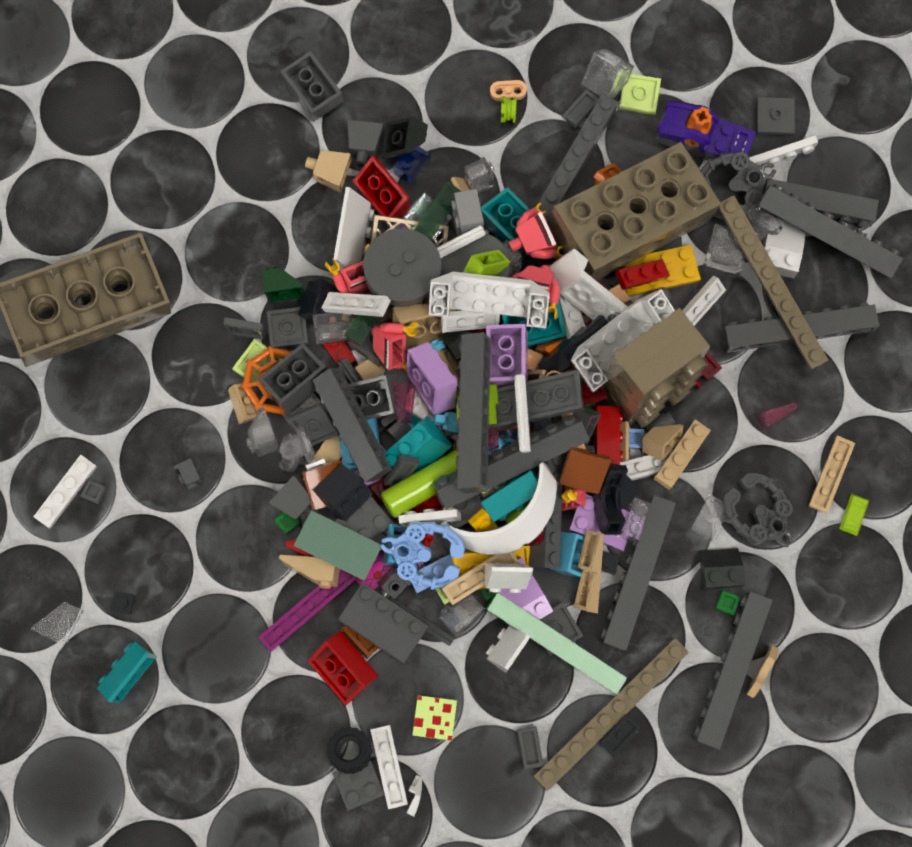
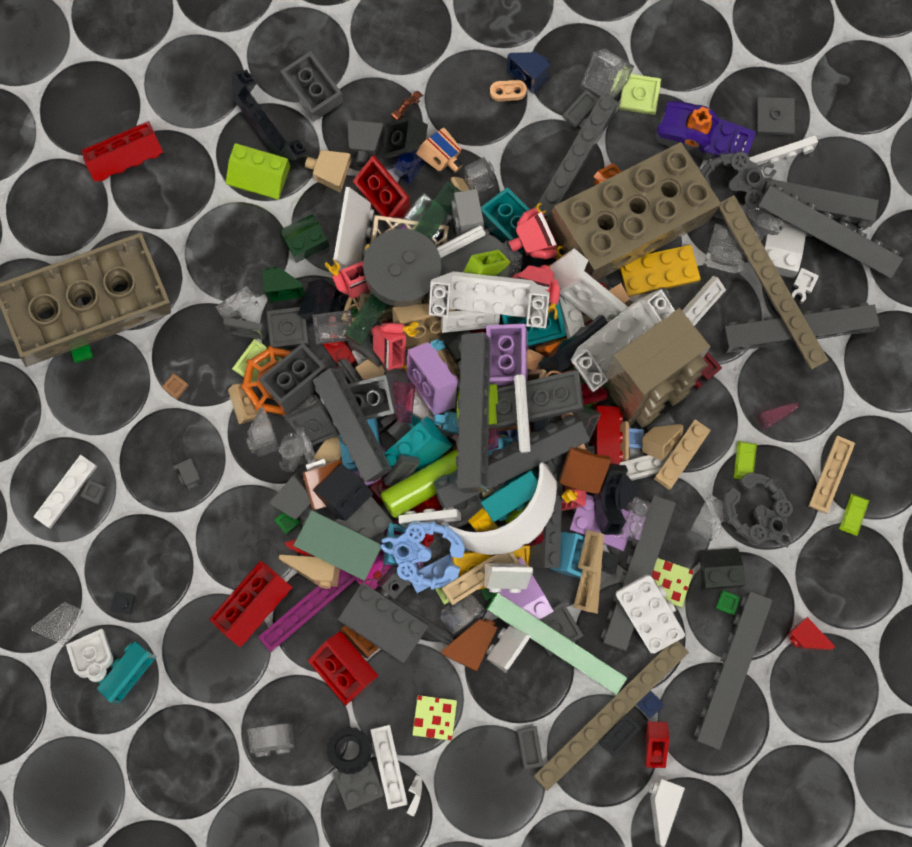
white plate [322,292,391,317] -> none
lime wheel [501,96,517,123] -> none
red plate [615,259,670,290] -> none
tan tile [747,645,779,698] -> none
none -> white plate [66,629,113,682]
none -> green tile [71,344,94,364]
none -> red slope [81,121,163,182]
none -> medium nougat tile [162,373,189,400]
none -> red slope [209,560,292,647]
none -> clear brick [216,286,260,320]
none -> lime slope [226,143,290,200]
none -> black slope [232,69,309,160]
none -> clear brick [247,723,295,757]
none -> dark green slope [279,214,329,263]
none -> copper arm [391,90,424,121]
none -> light nougat torso [416,127,463,173]
none -> dark orange slope [441,618,497,672]
none -> dark blue slope [507,52,550,94]
none -> white bracket [616,574,685,654]
none -> dark blue plate [636,690,665,719]
none -> red slope [646,722,669,768]
none -> white slope [649,778,685,847]
none -> yellowish green tile [651,558,694,608]
none -> lime tile [734,441,757,479]
none -> red slope [787,617,835,651]
none -> white plate [791,268,819,304]

